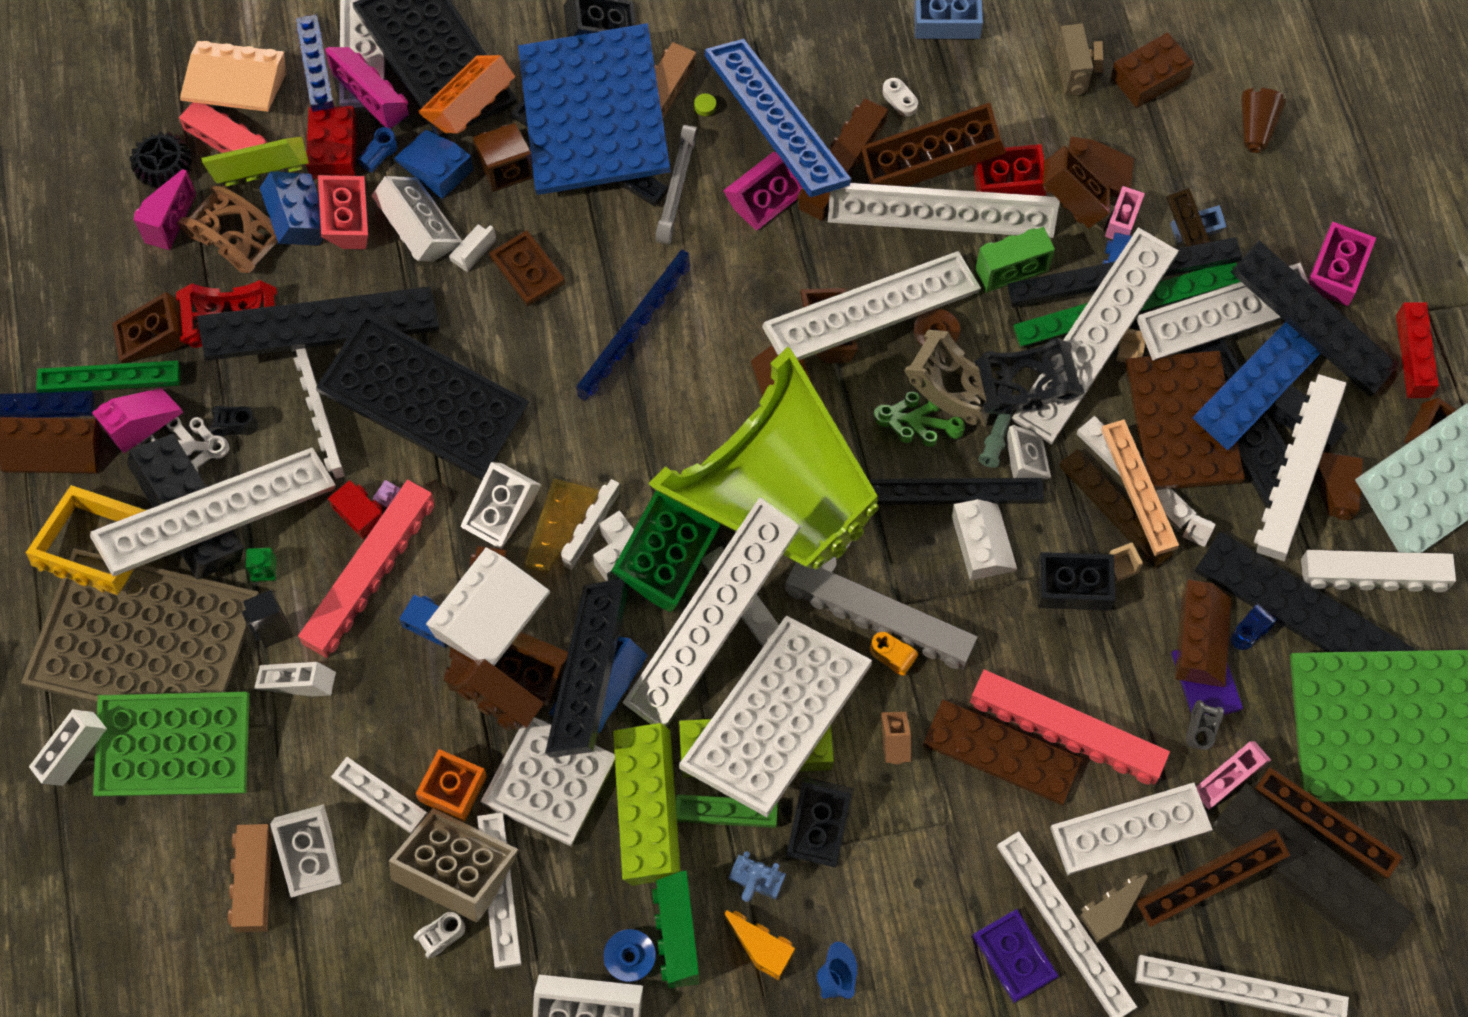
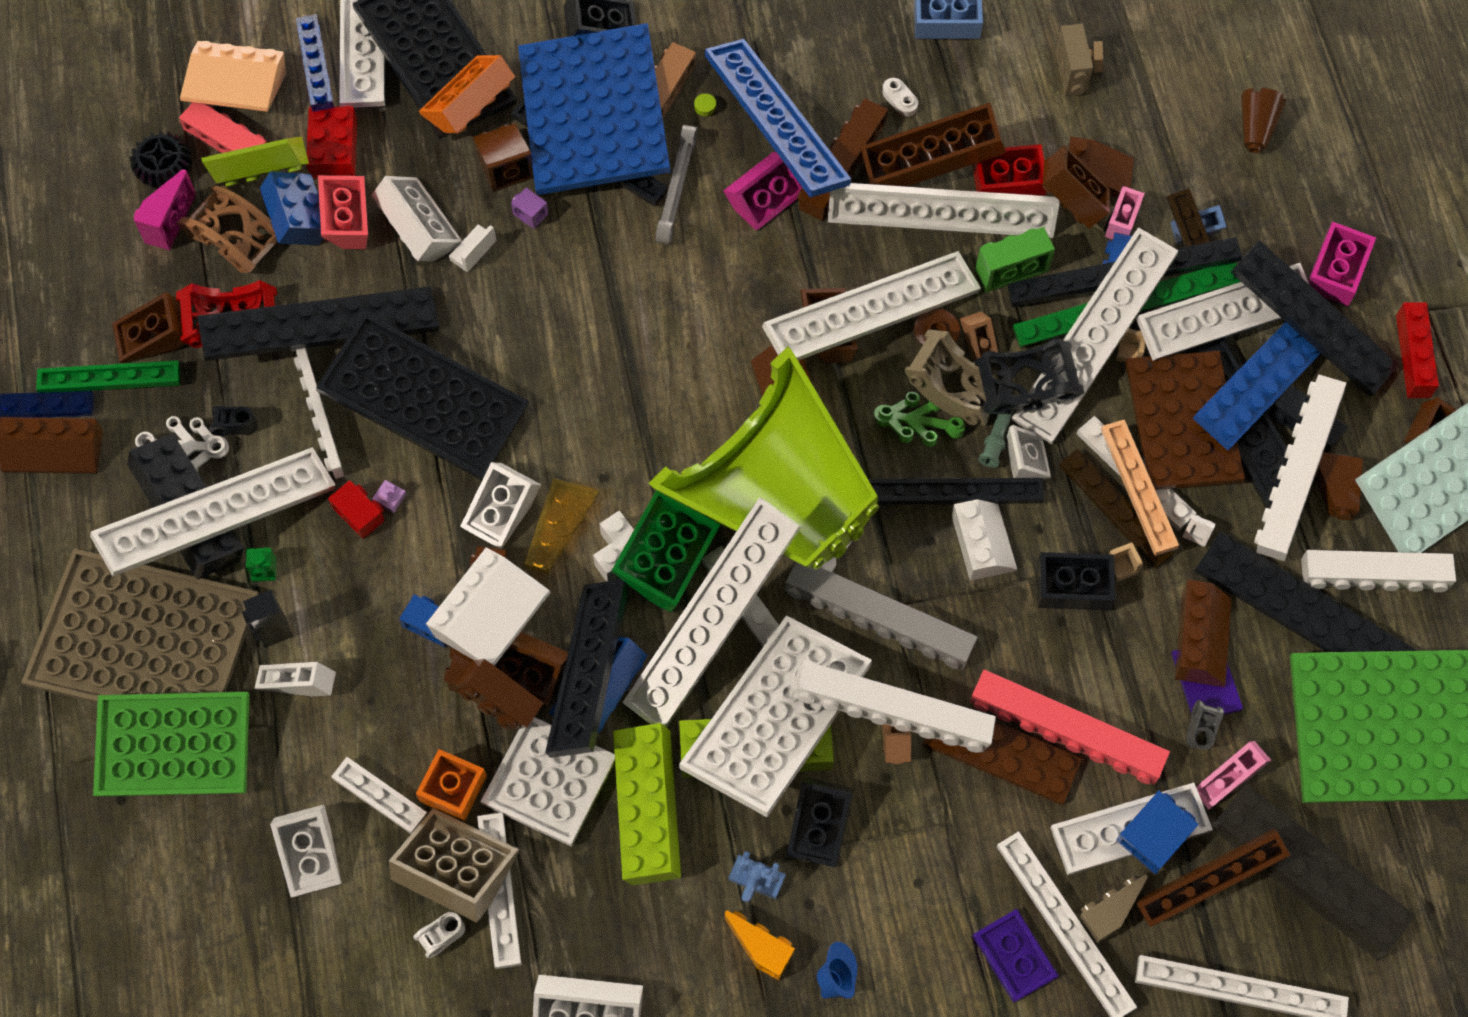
yellow window [26,485,146,595] -> none
white brick [29,709,107,786] -> none
dark pink slope [92,388,183,453] -> none
medium nougat brick [228,824,273,932] -> none
coral brick [298,480,434,658] -> none
dark pink slope [325,47,409,129] -> none
blue piece [357,127,398,173] -> none
blue slope [394,130,474,199] -> none
reddish brown plate [489,230,565,307] -> none
white plate [561,479,621,570] -> none
clear blue plate [576,249,691,401] -> none
blue dish [603,929,656,982] -> none
green slope [652,870,700,988] -> none
bright green plate [676,794,778,828] -> none
light orange piece [870,632,918,676] -> none
reddish brown brick [1111,32,1194,108] -> none
clear blue piece [1231,604,1277,650] -> none
reddish brown brick [1253,767,1403,879] -> none
none -> medium lavender brick [511,188,548,229]
none -> white brick [792,660,996,753]
none -> medium nougat slope [960,312,998,361]
none -> blue brick [1116,790,1199,875]

